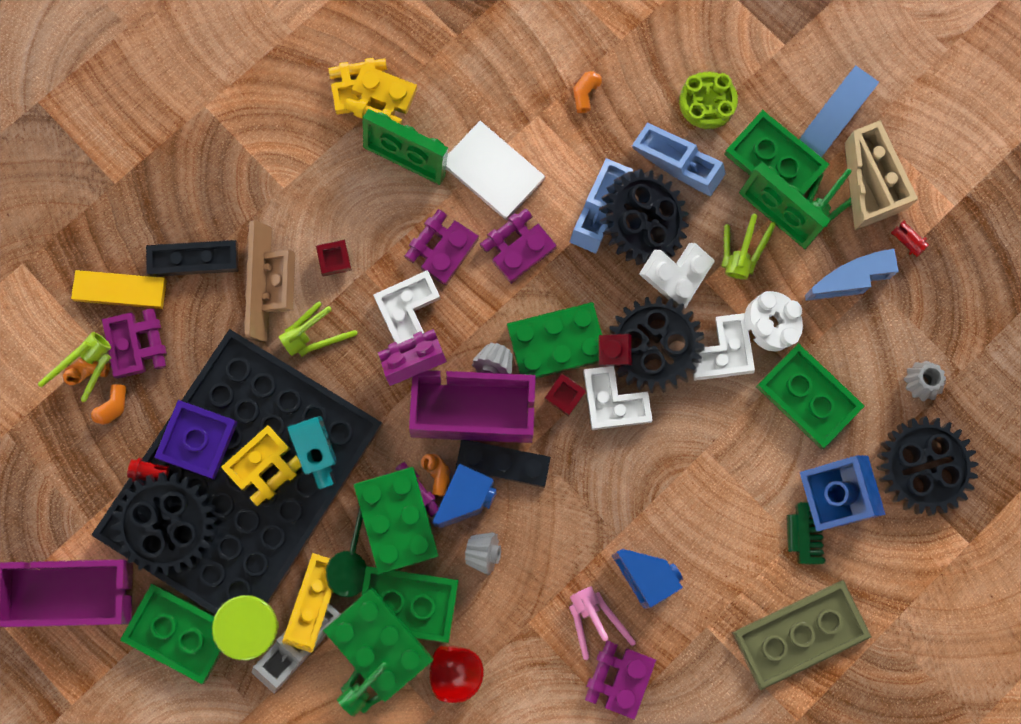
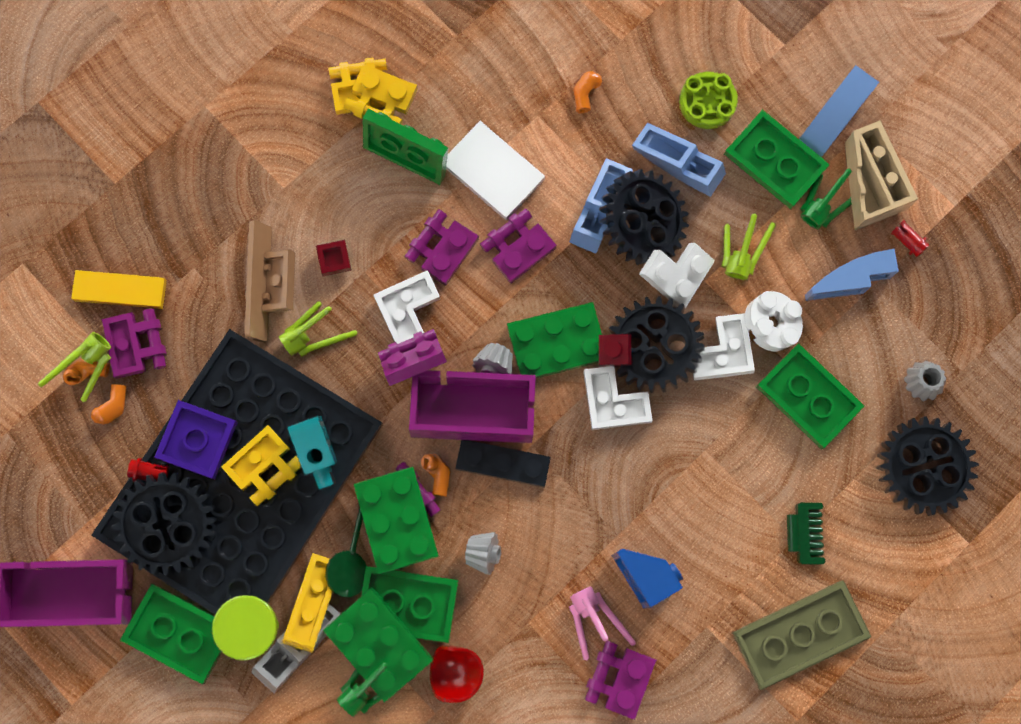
black plate [146,240,239,277] -> none
blue slope [433,464,497,529] -> none
dark red plate [544,374,587,417] -> none
green plate [739,161,831,250] -> none
blue slope [800,455,886,532] -> none

